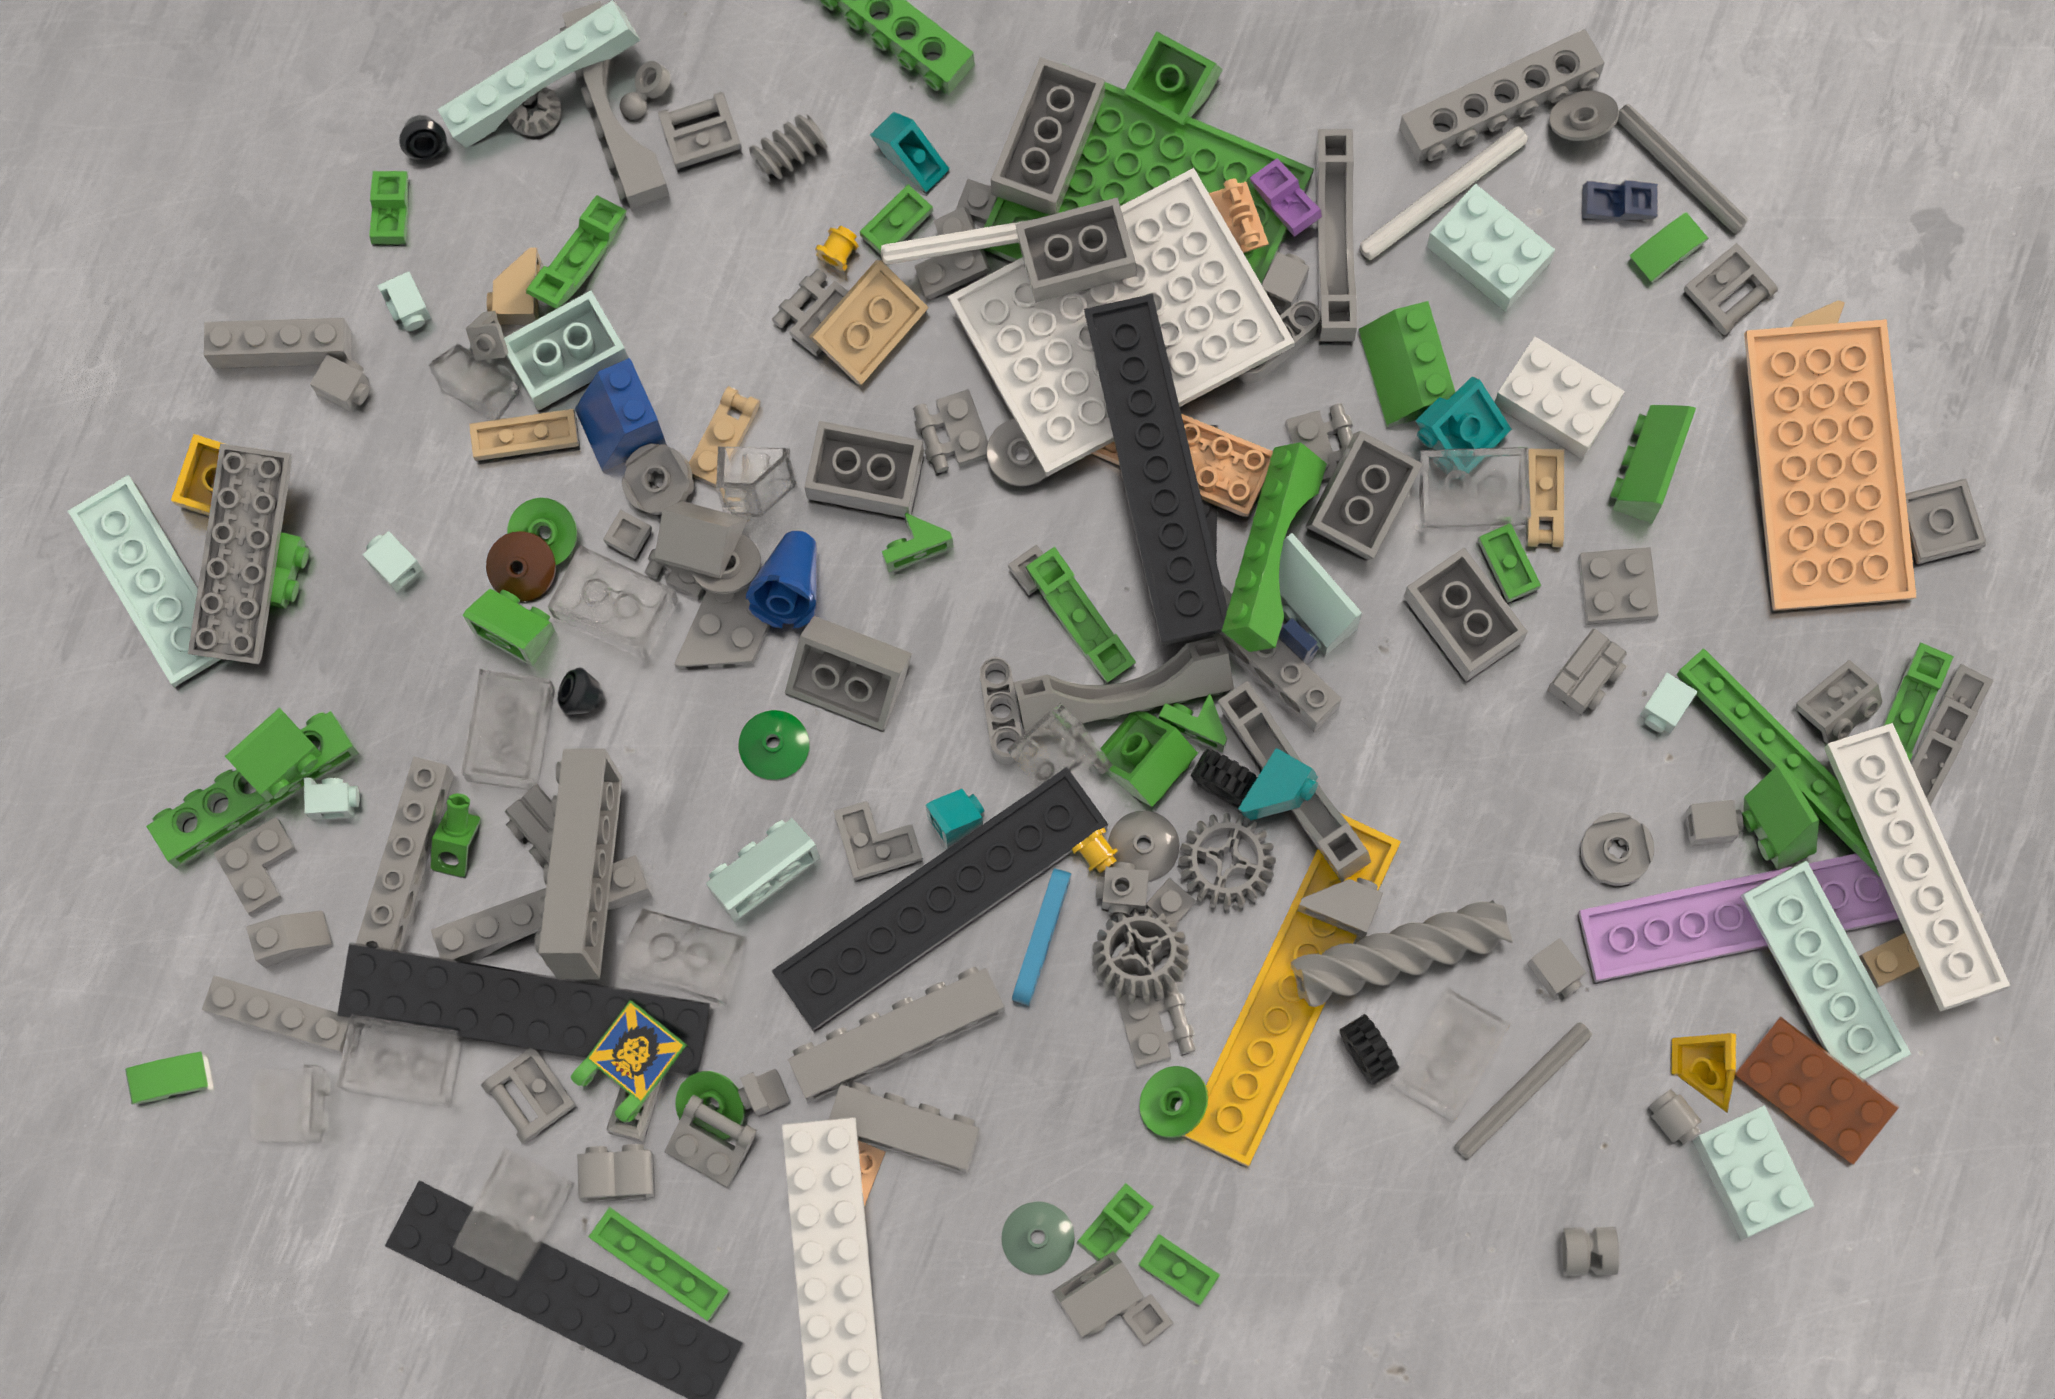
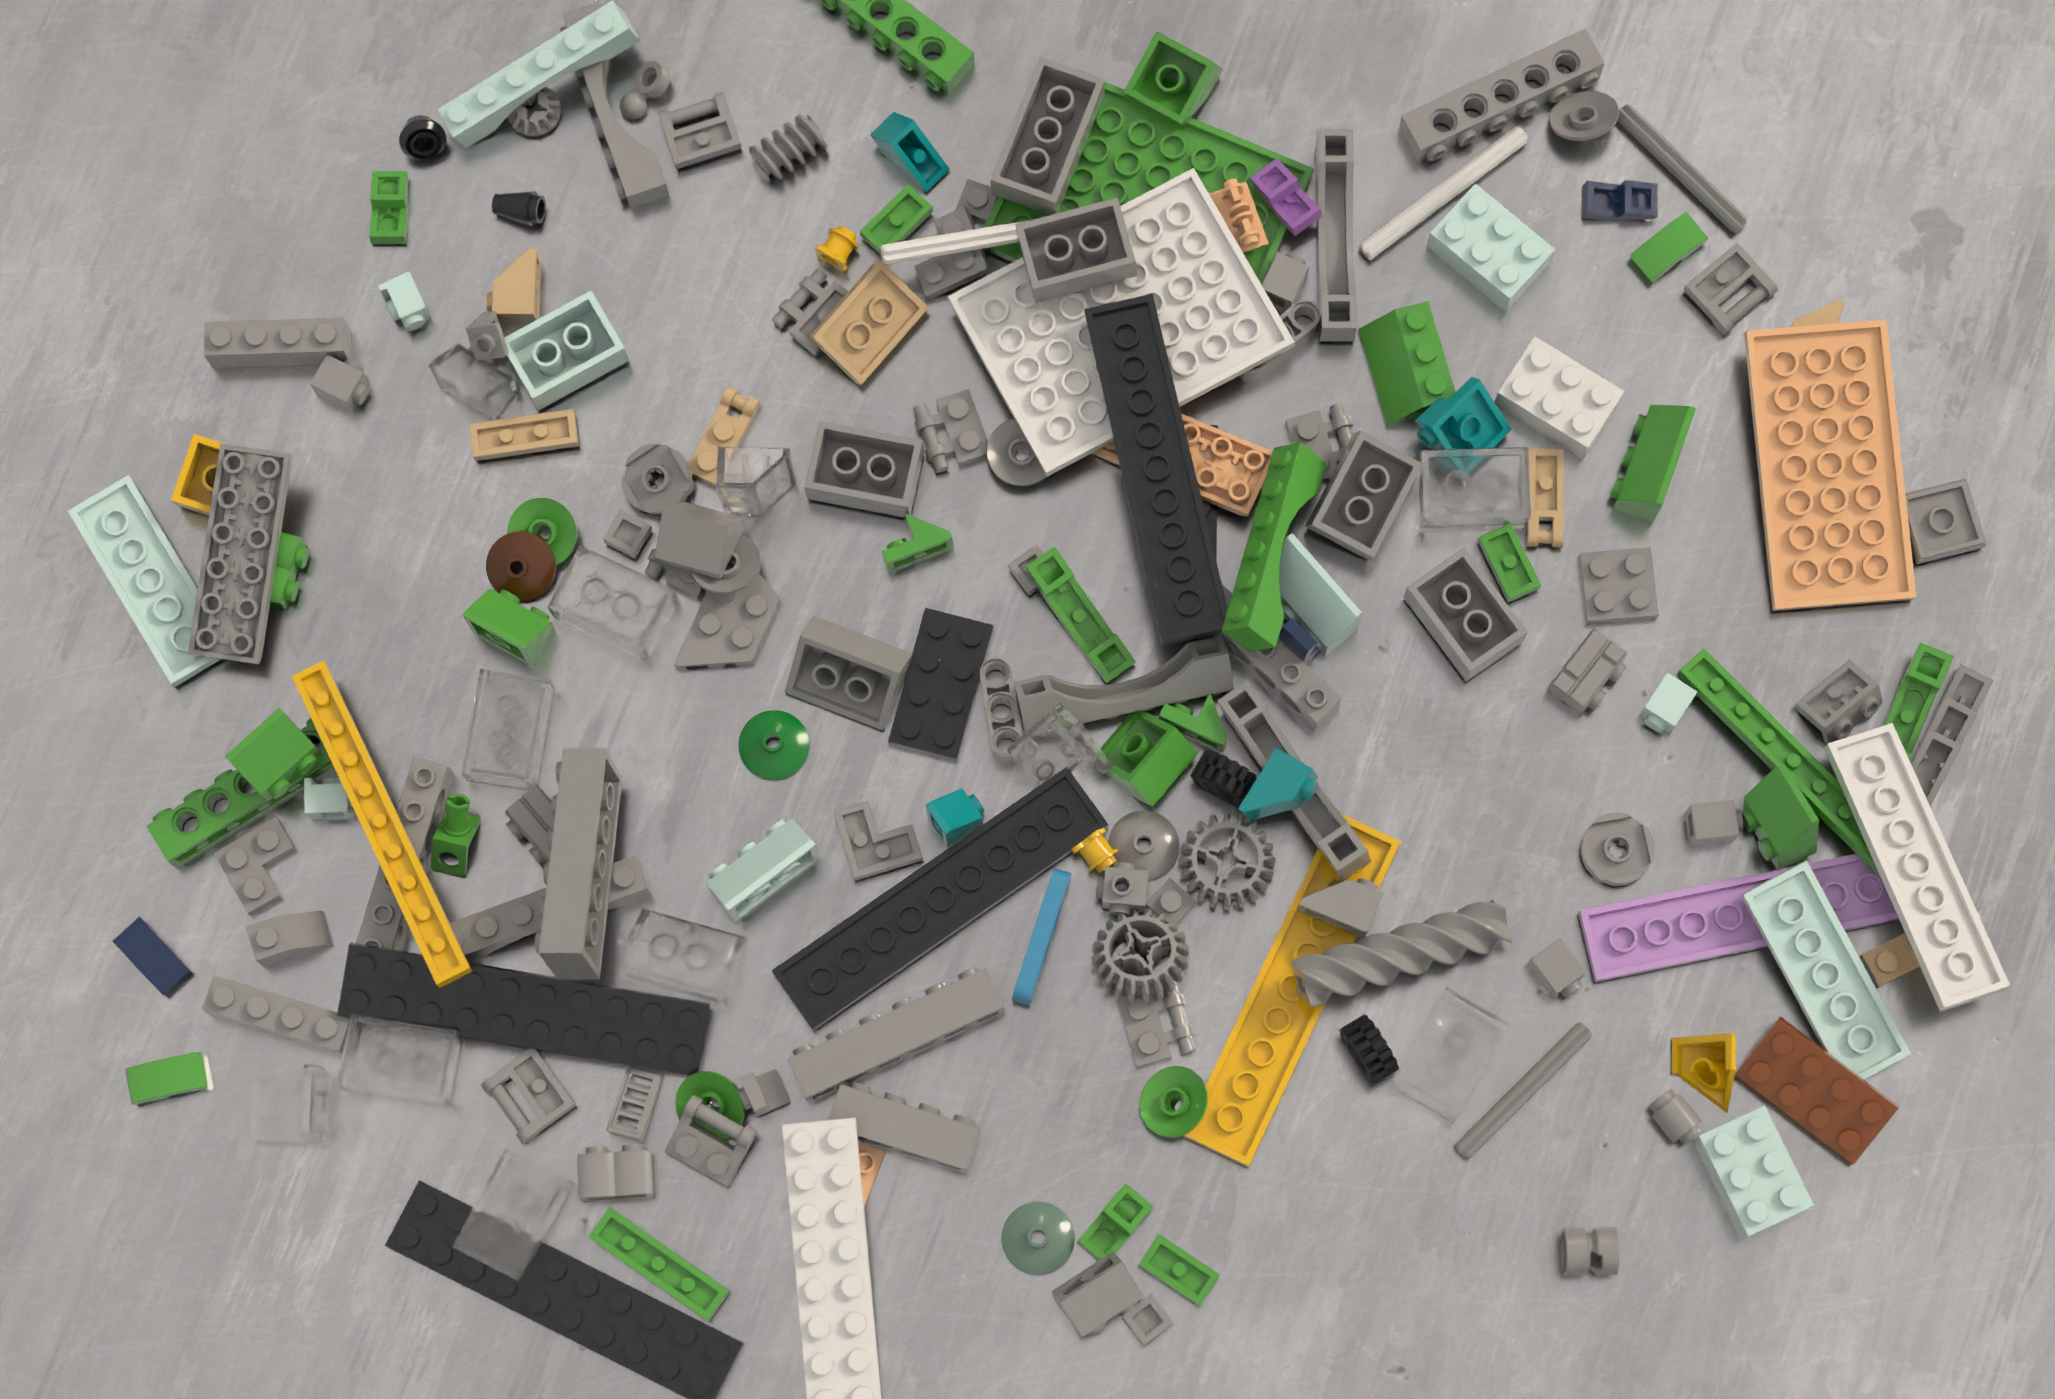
light aqua brick [362,531,422,593] -> none
bright green slope [526,195,626,309] -> none
black cone [557,667,603,714] -> none
flag [570,1000,687,1122] -> none
blue slope [575,358,666,472] -> none
blue cone [746,531,817,628] -> none
none -> dark blue slope [112,916,190,996]
none -> yellow plate [291,660,472,988]
none -> black cone [492,191,546,226]
none -> black plate [888,608,994,762]

